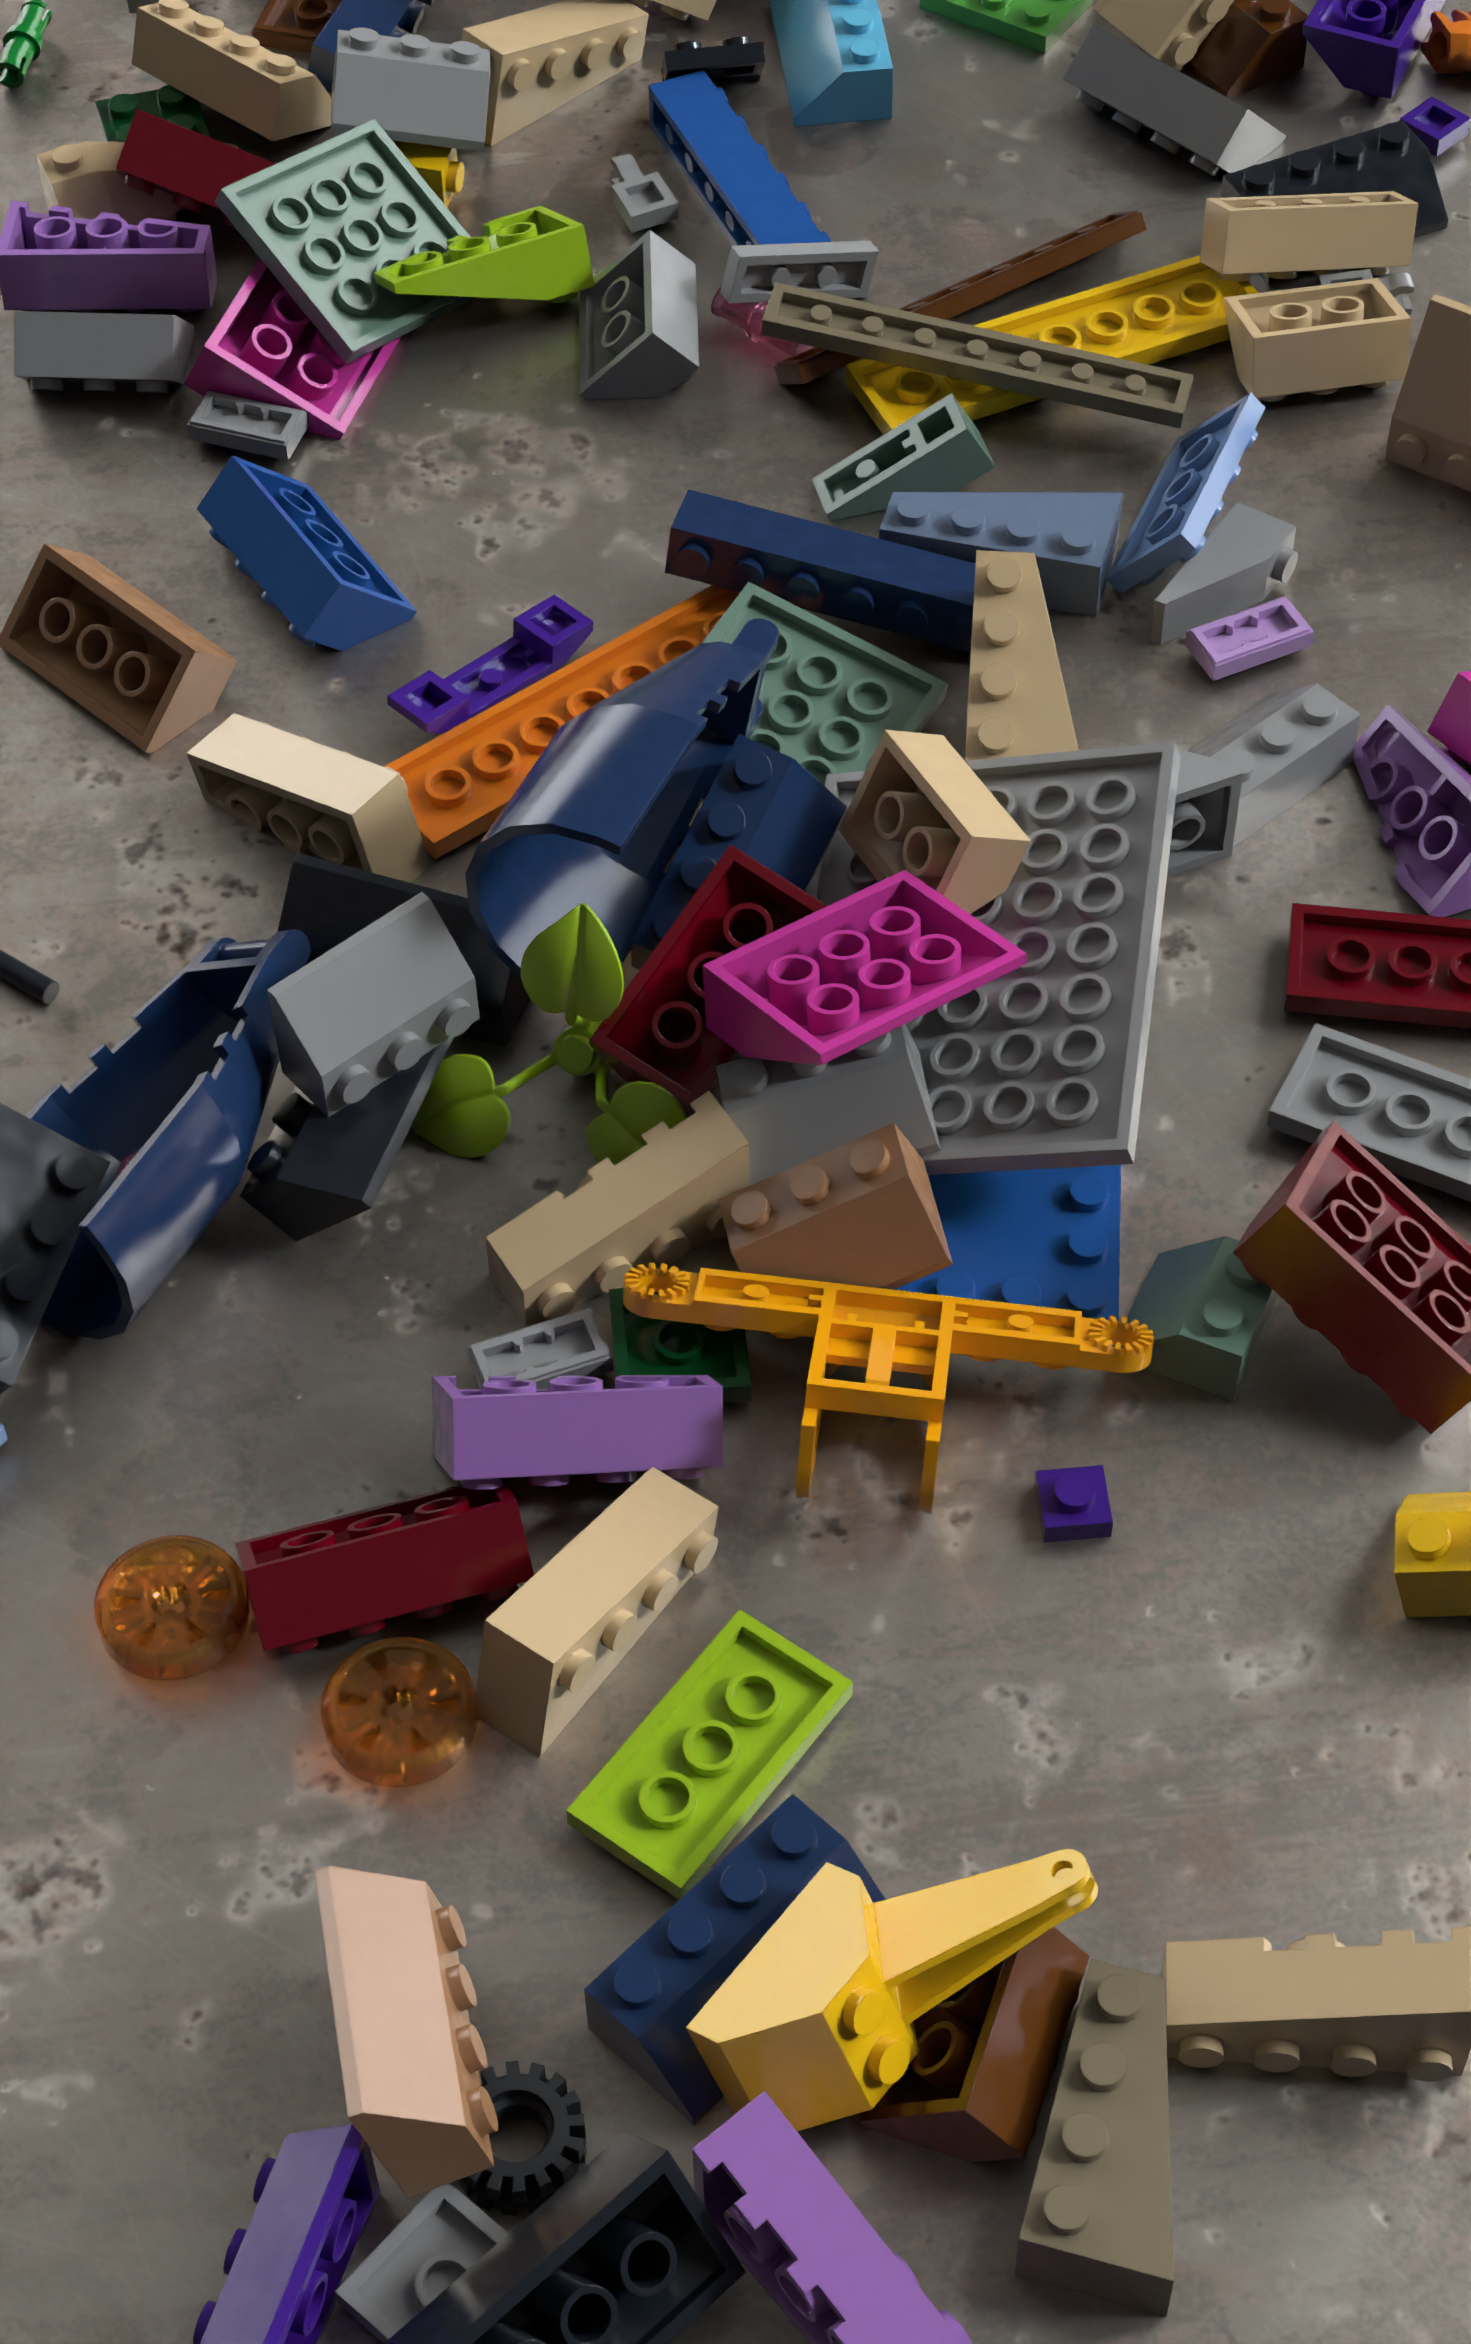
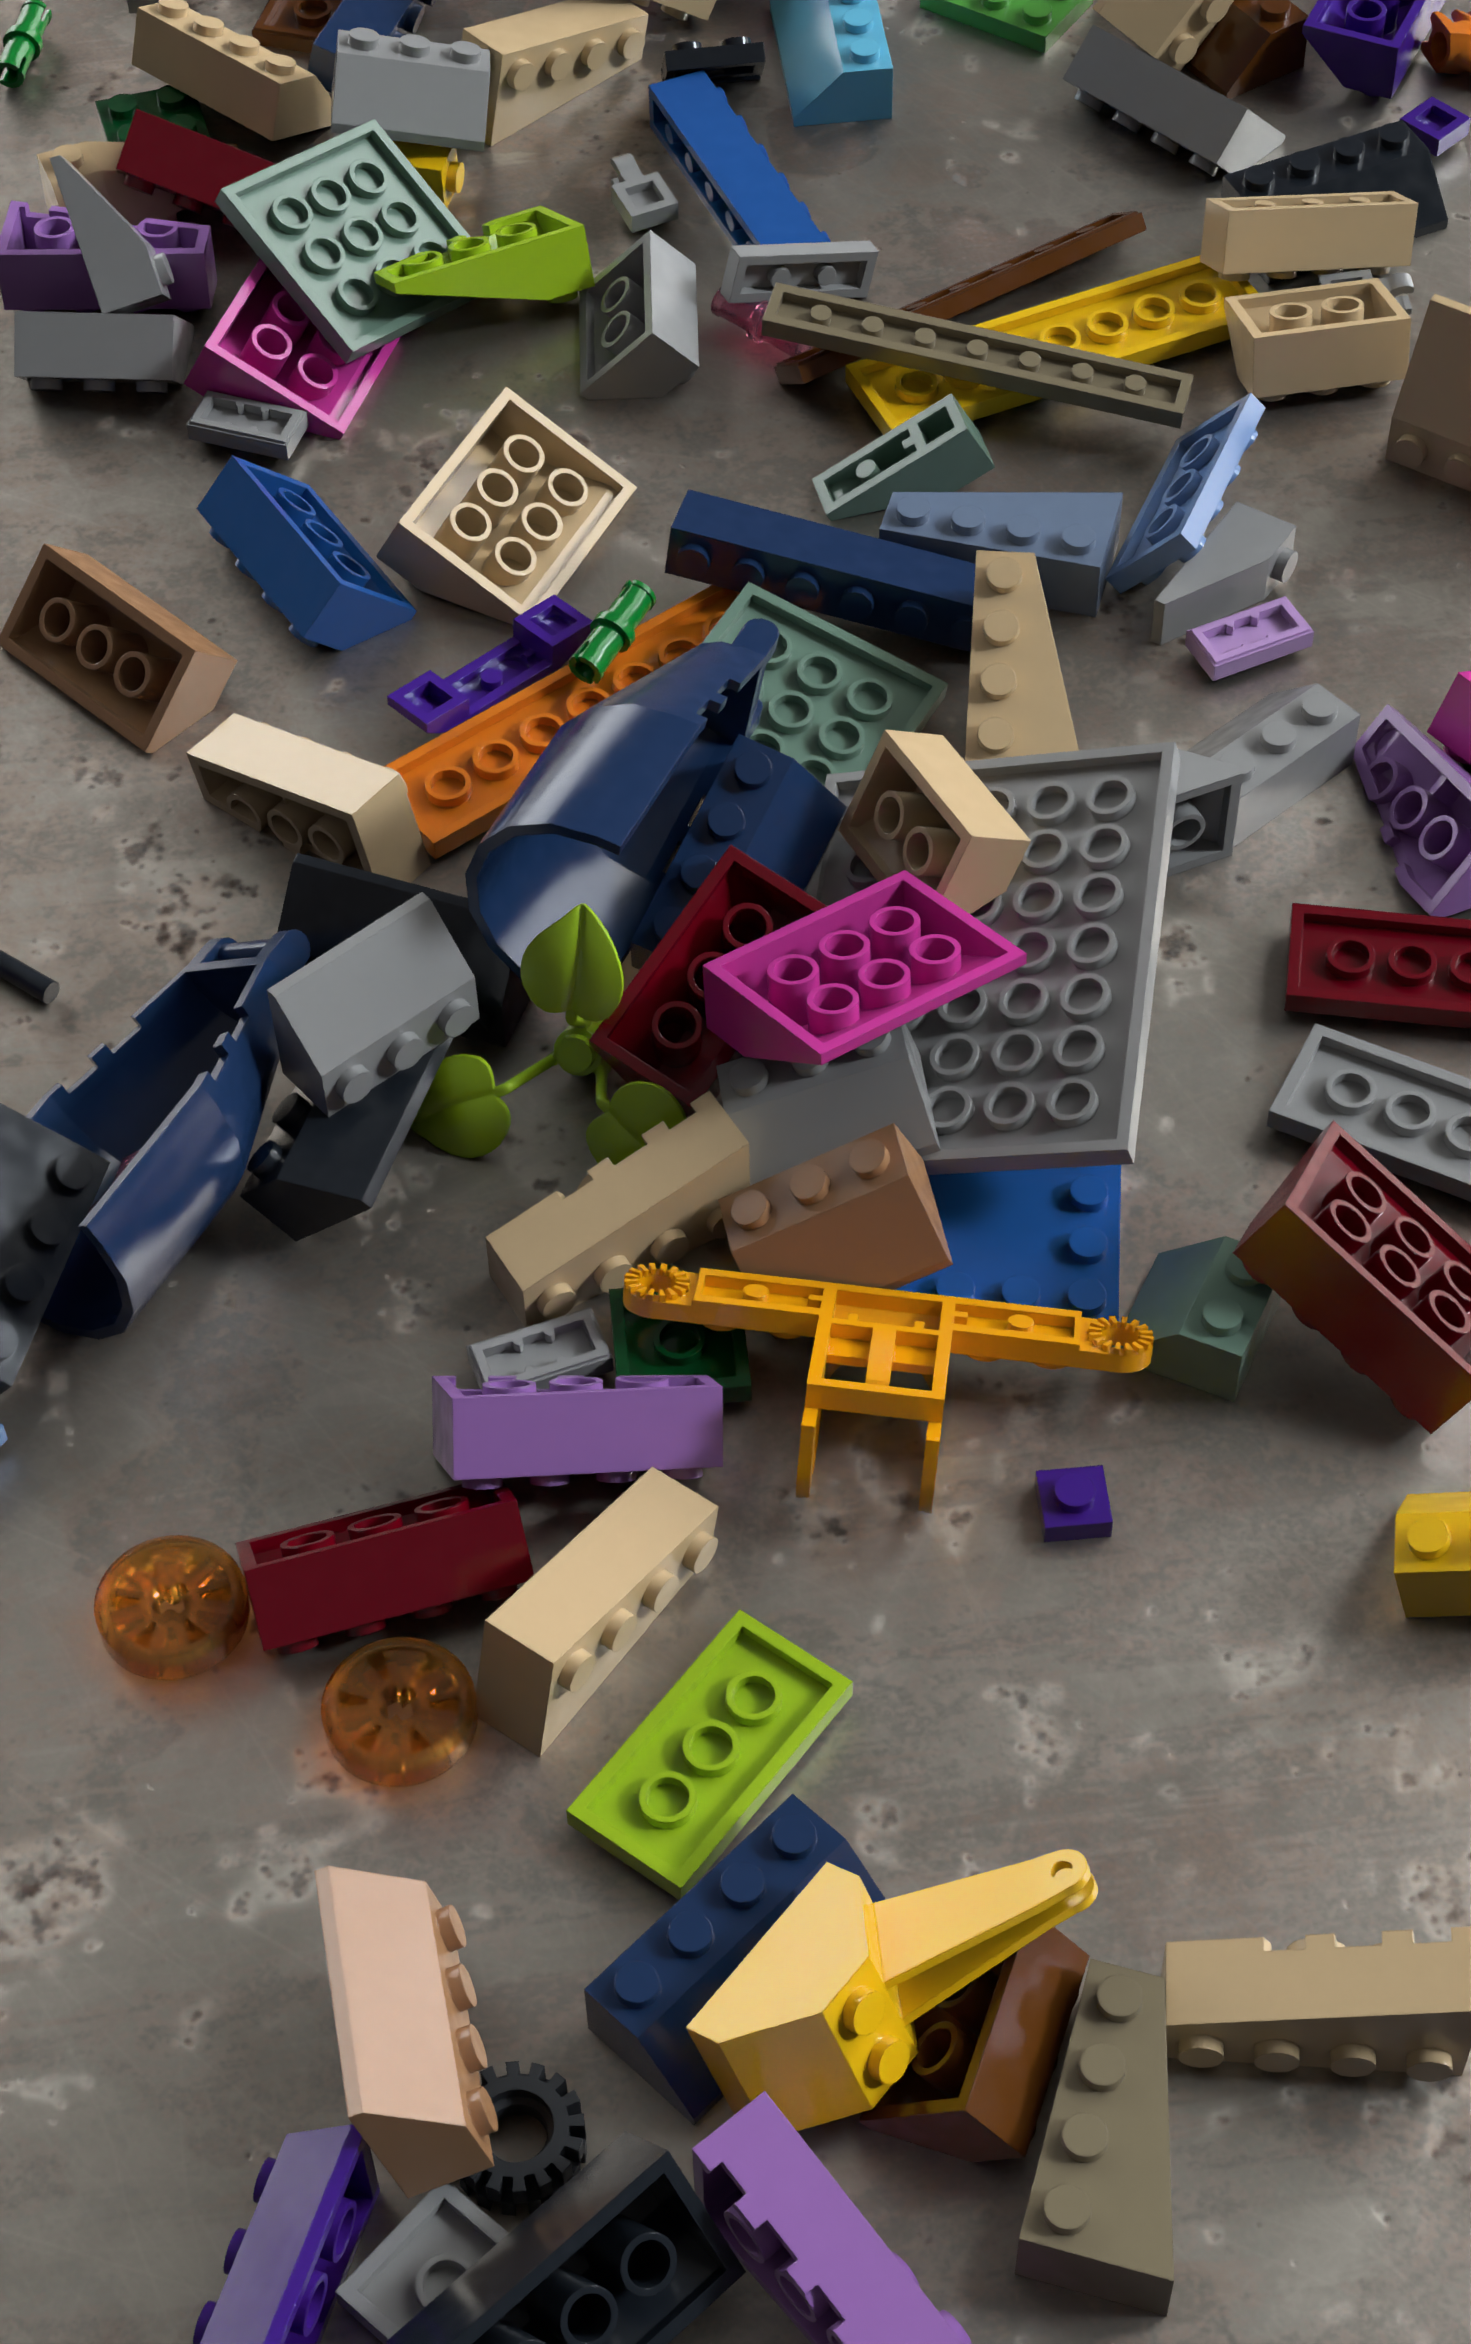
none -> light grey slope [50,155,174,314]
none -> tan slope [376,386,637,625]
none -> green pin [569,580,656,684]

